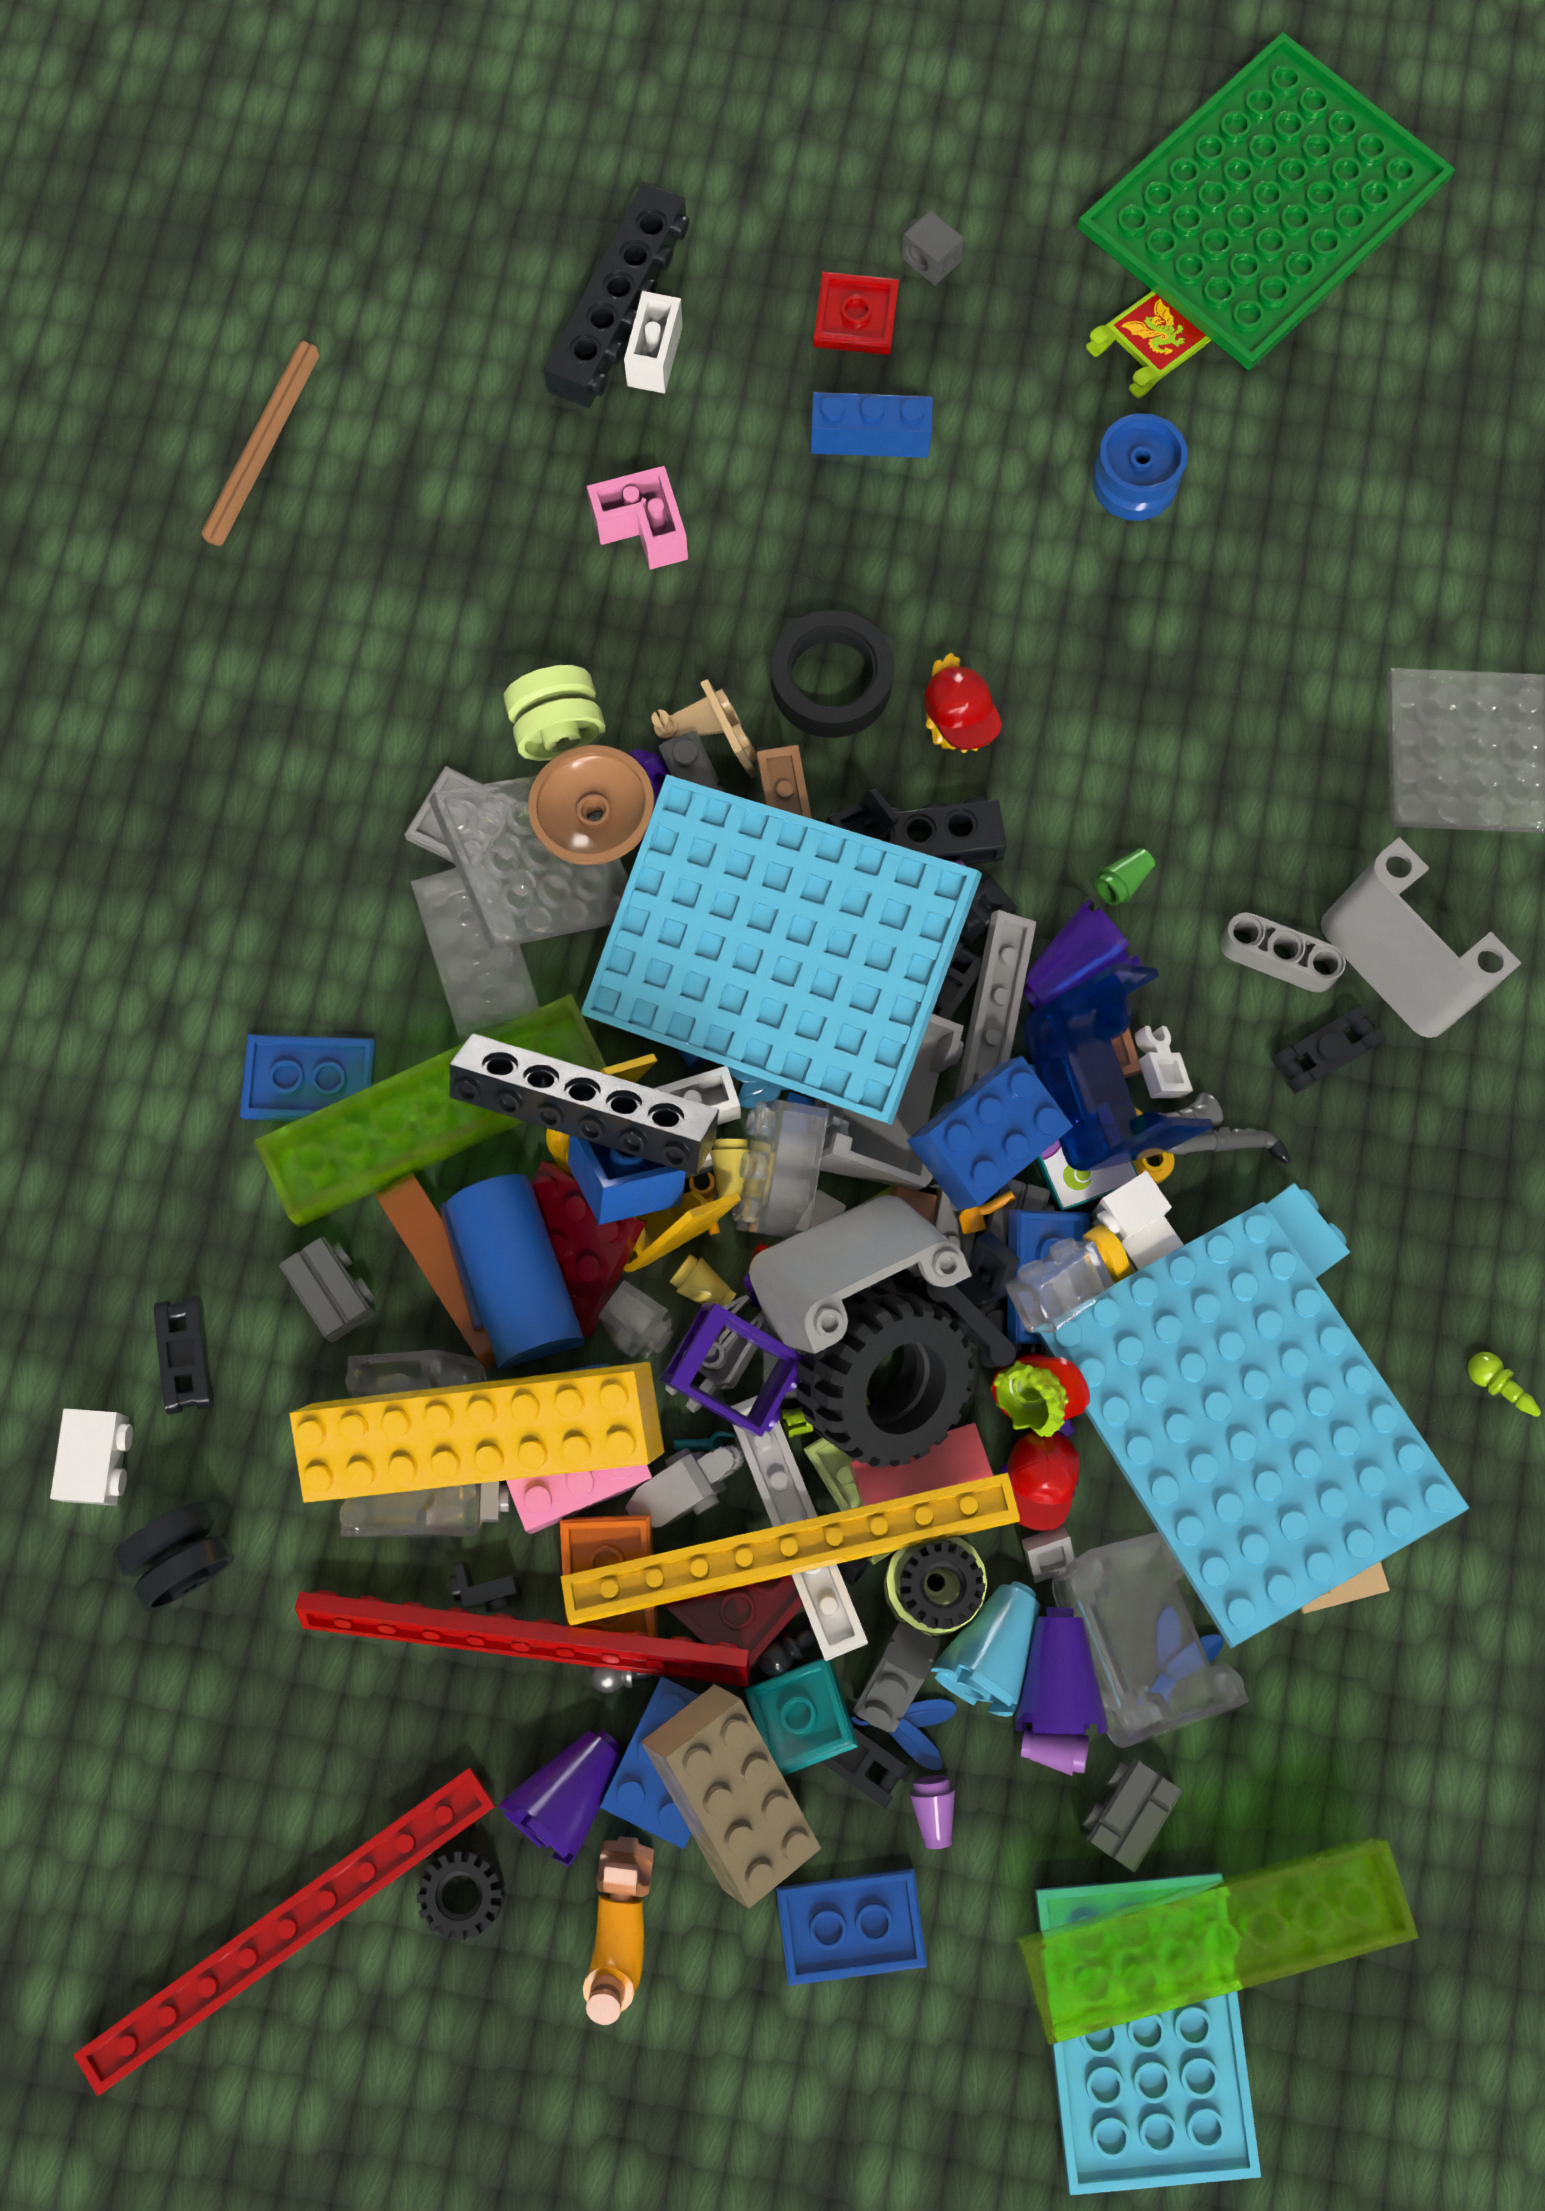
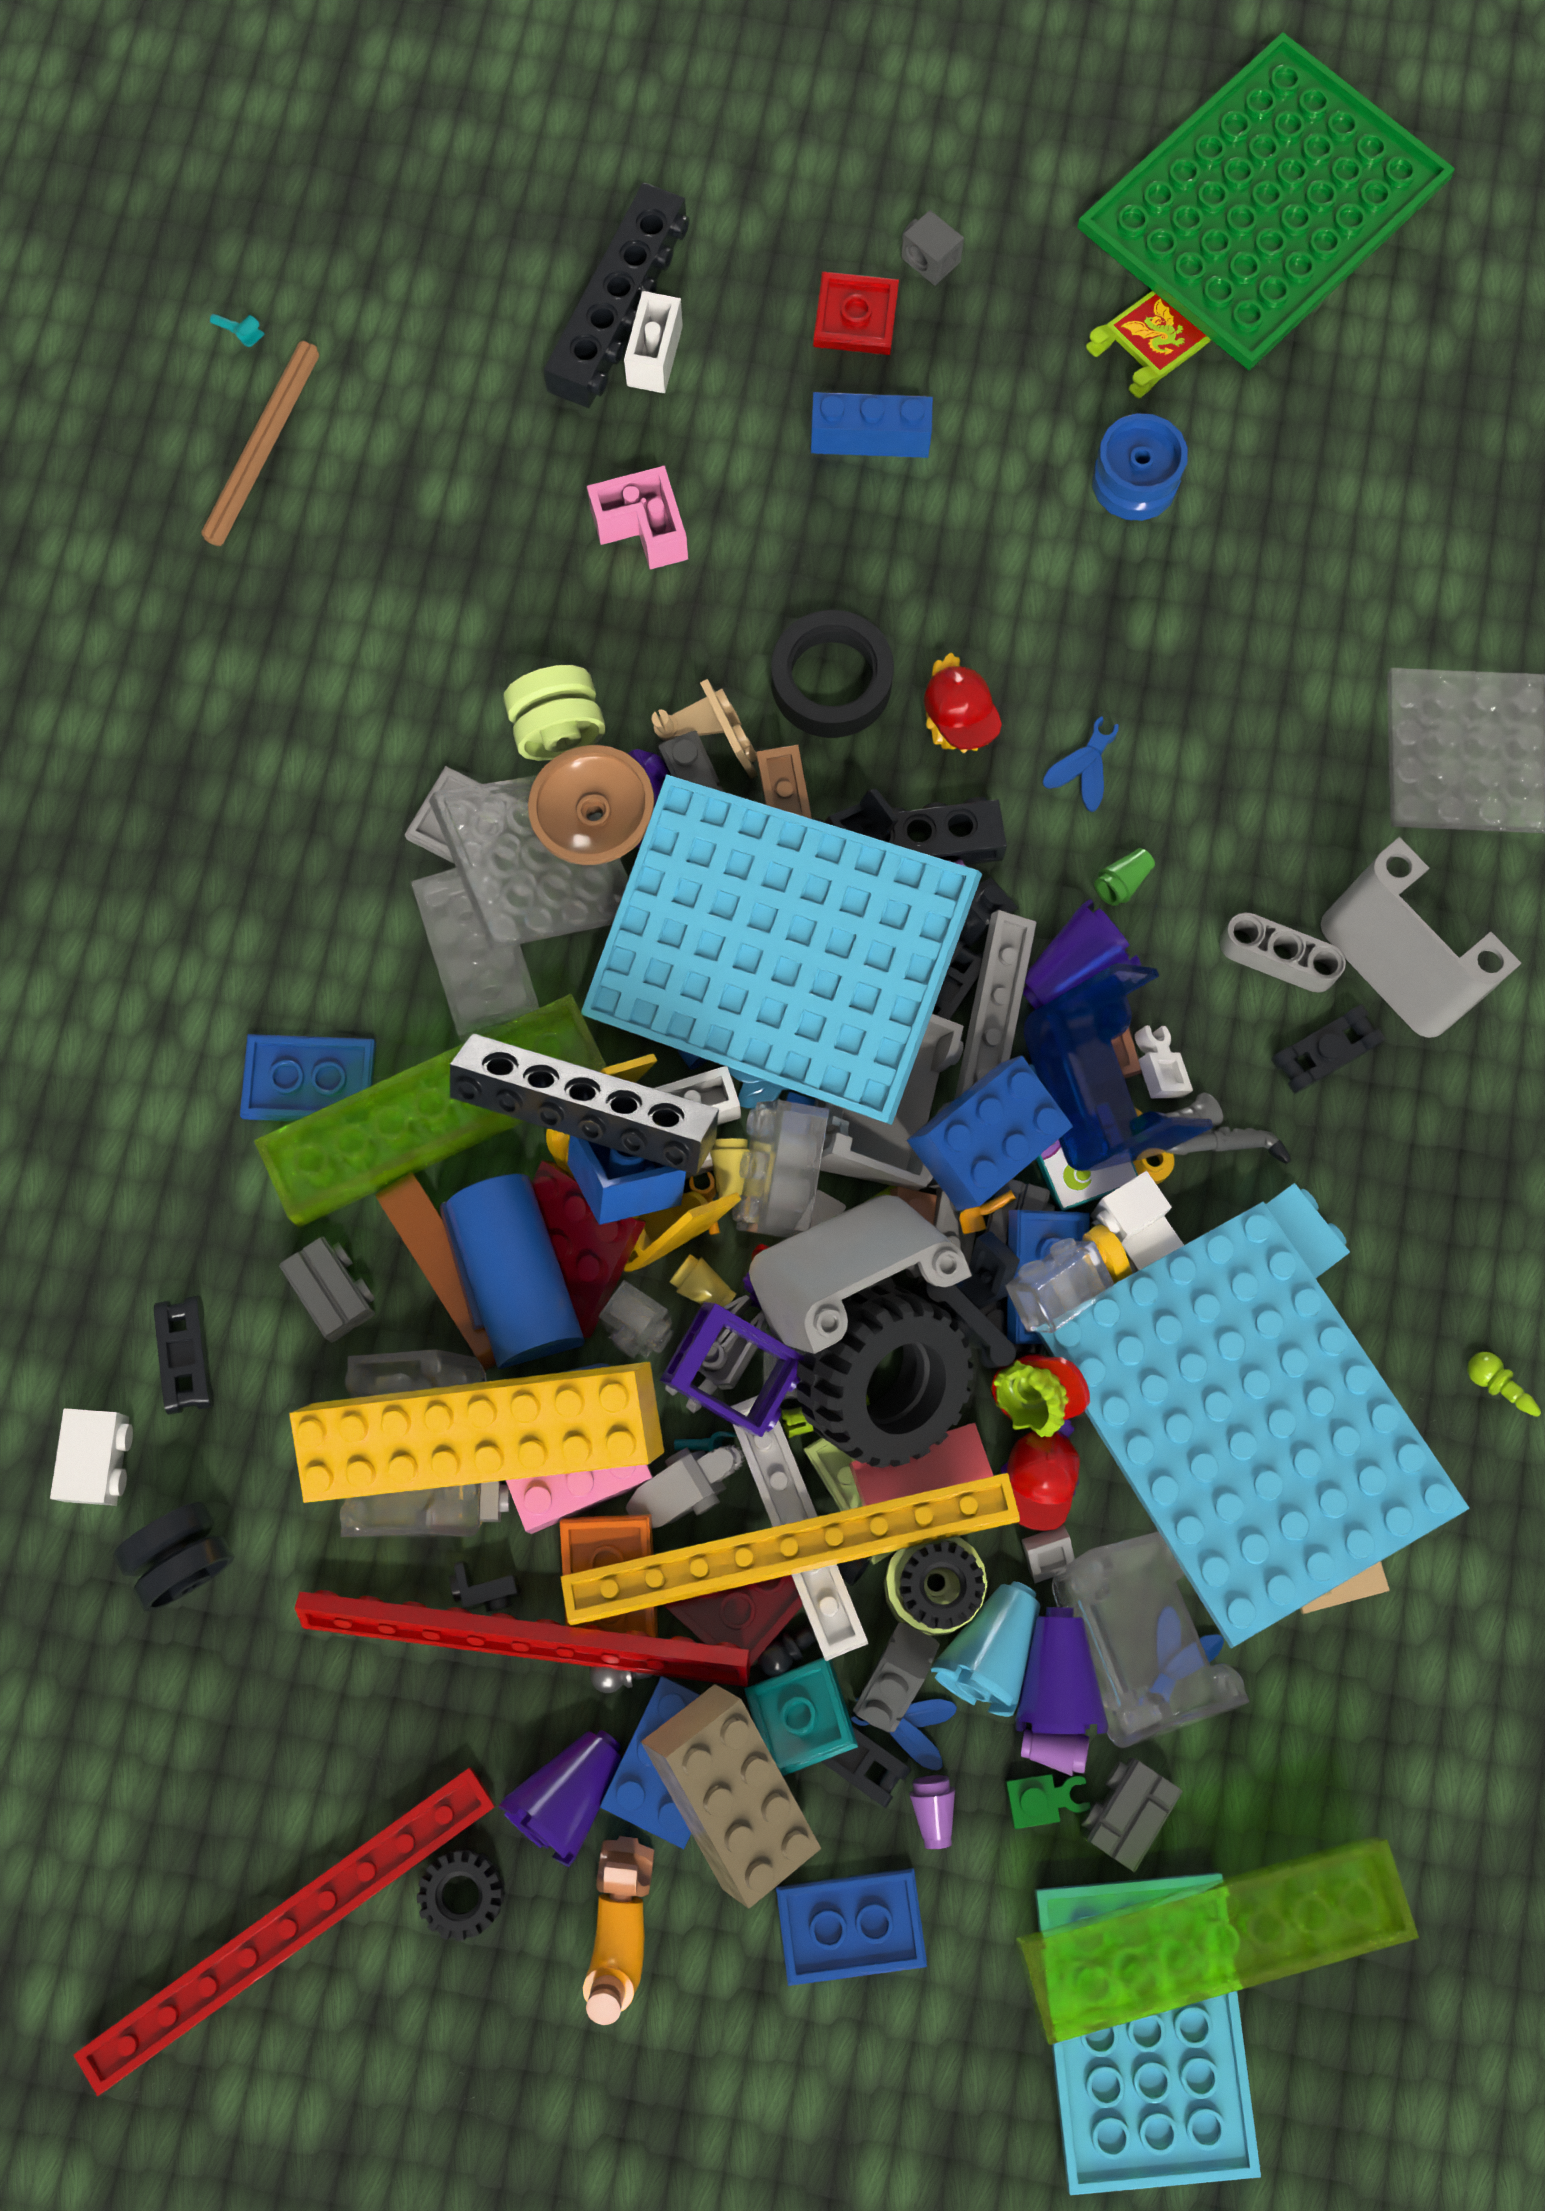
none -> teal hand [210,314,265,347]
none -> green plate [1005,1773,1091,1829]
none -> blue piece [1043,716,1118,812]

